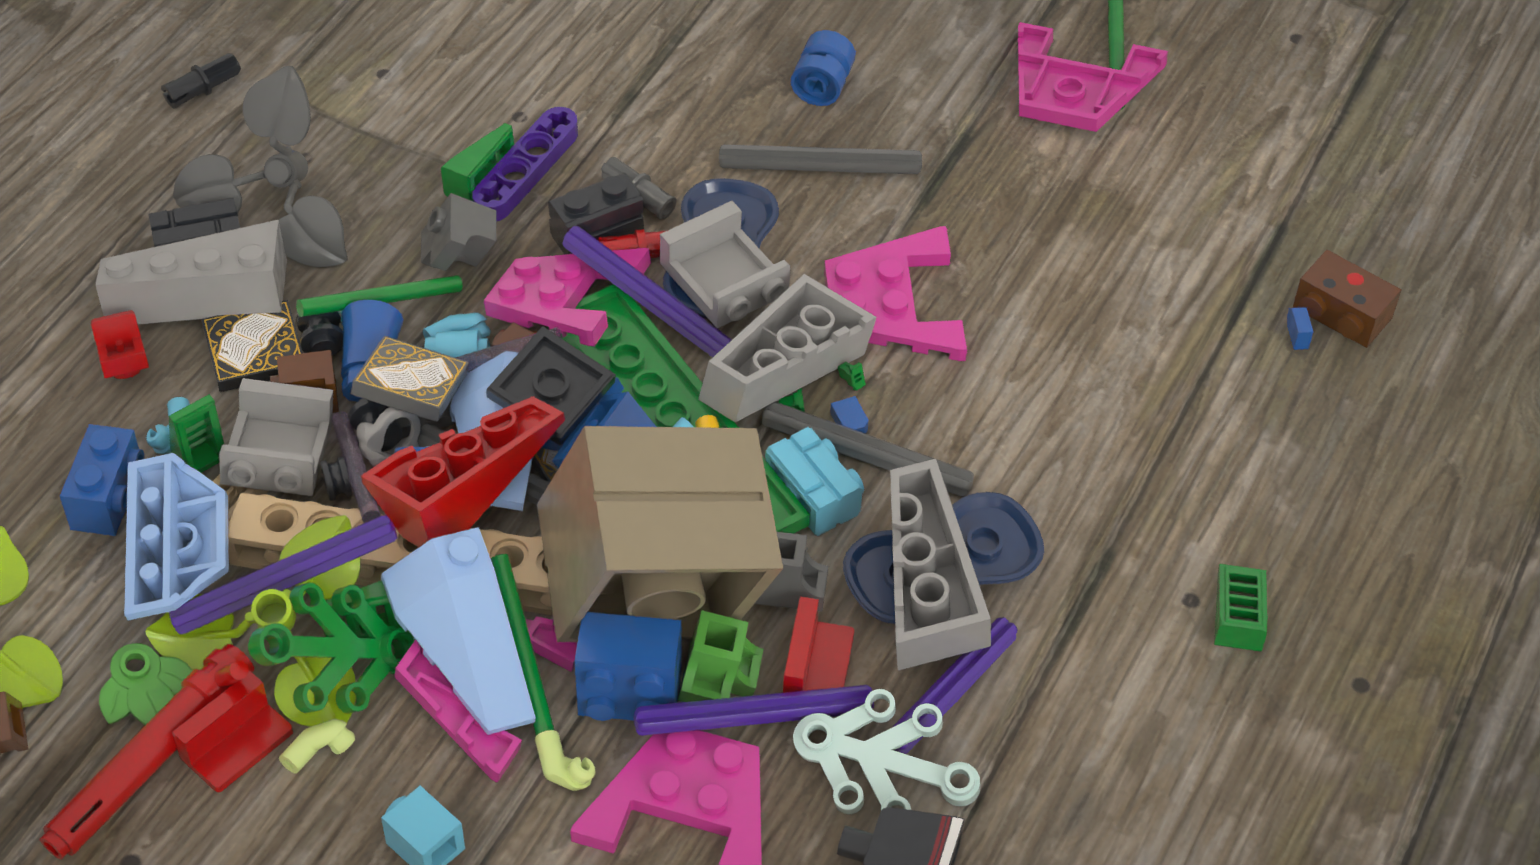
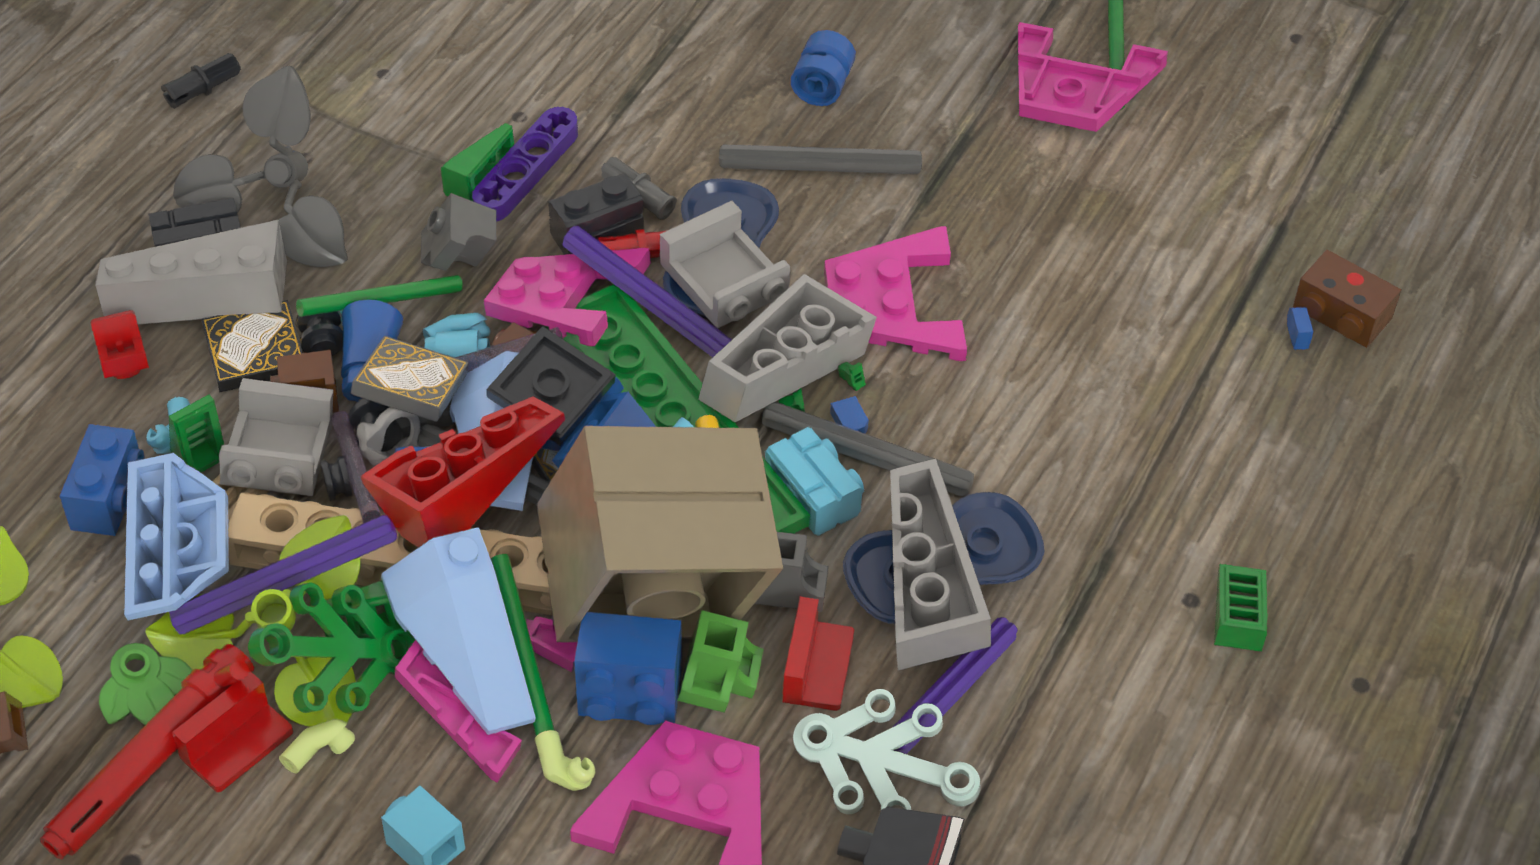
dark purple axle [634,685,874,736] -> none

